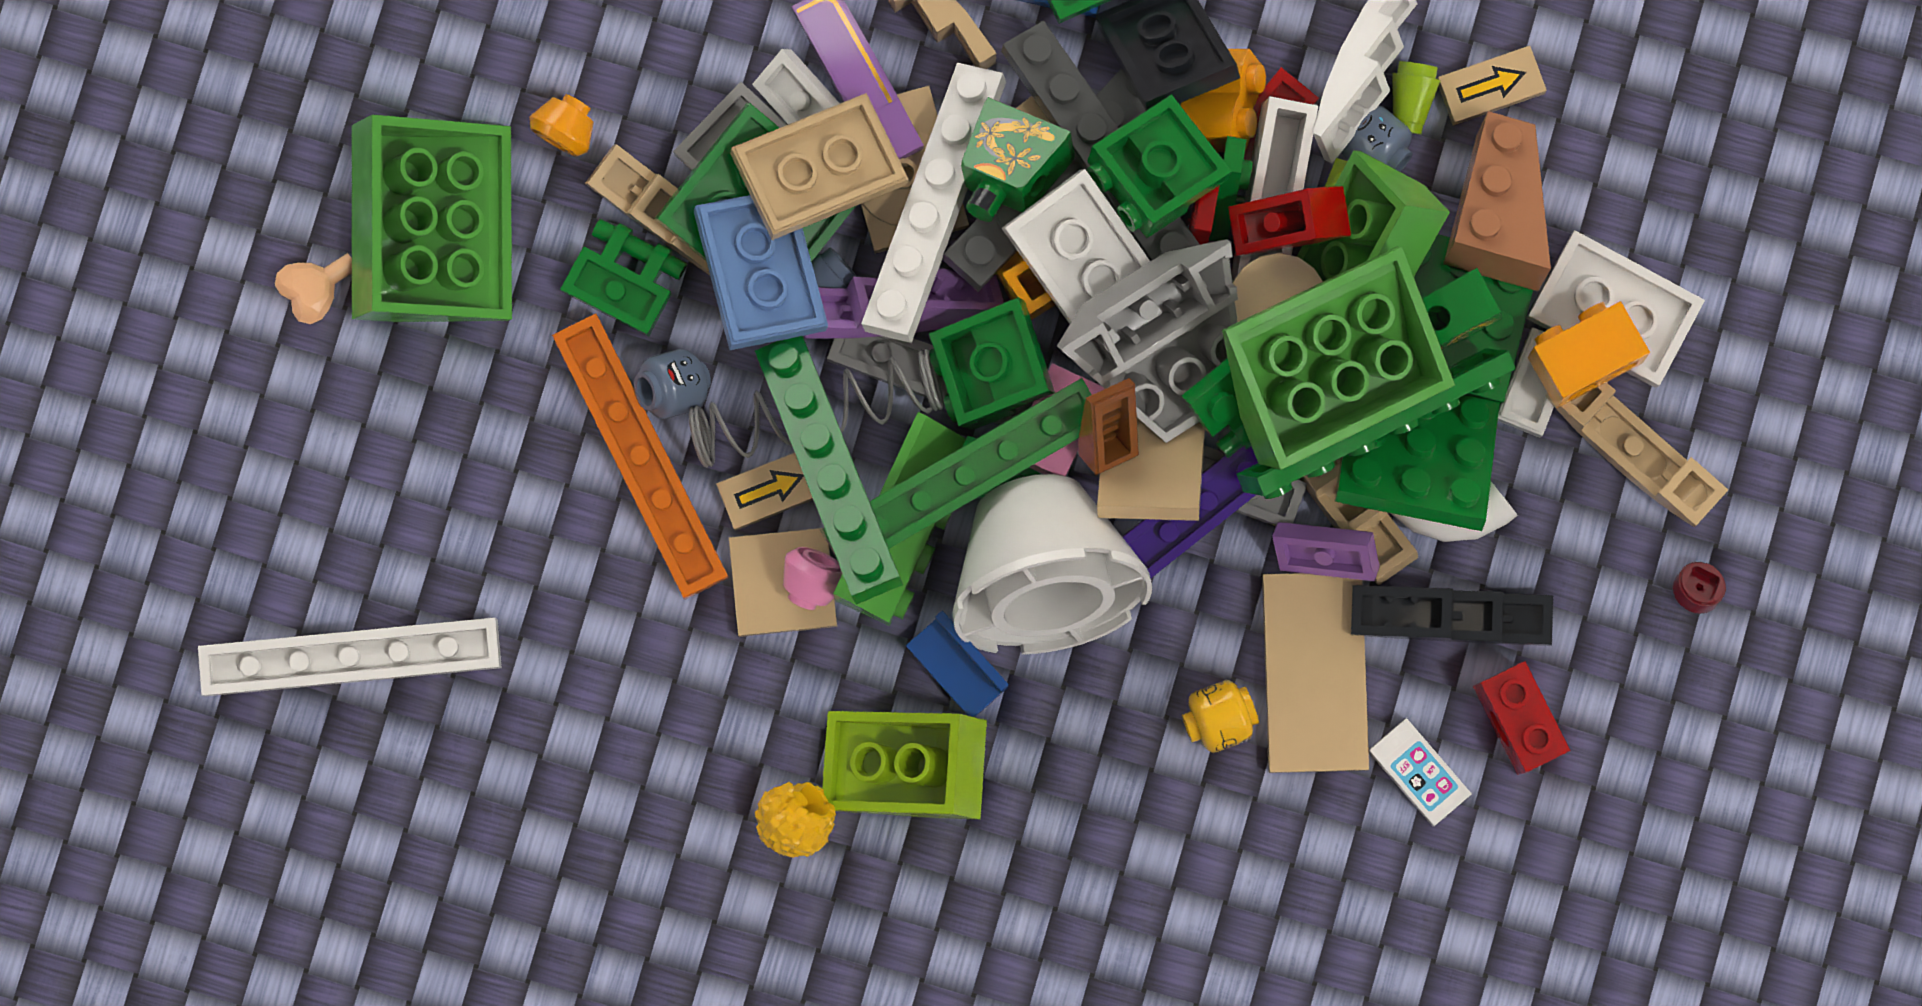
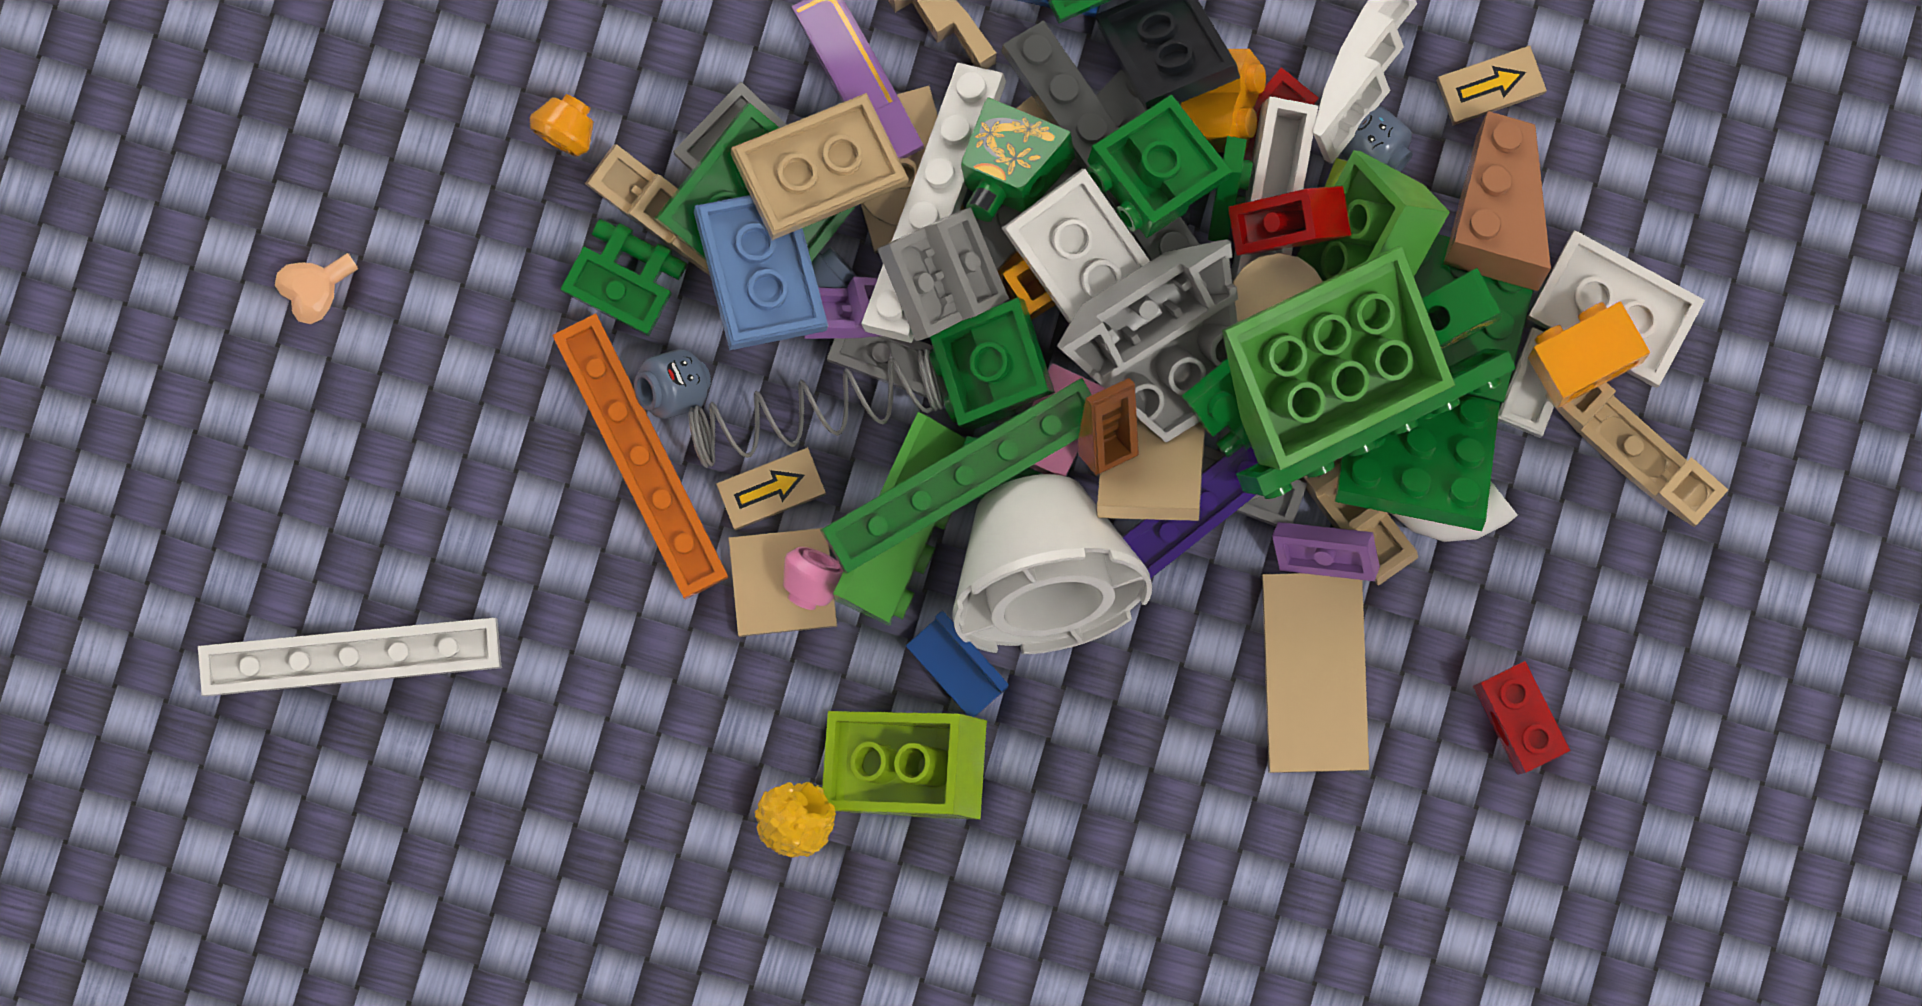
bright green slope [352,115,512,322] -> none
white plate [752,49,840,125] -> none
plate [755,336,903,605] -> none
yellow head [1182,680,1259,753] -> none
red tile [1189,185,1220,245] -> none
black slope [1351,585,1553,646] -> none
tile [1369,718,1472,827] -> none
lime cone [1392,61,1441,135] -> none
dark red tile [1673,562,1726,614] -> none
none -> light grey slope [877,207,1009,341]

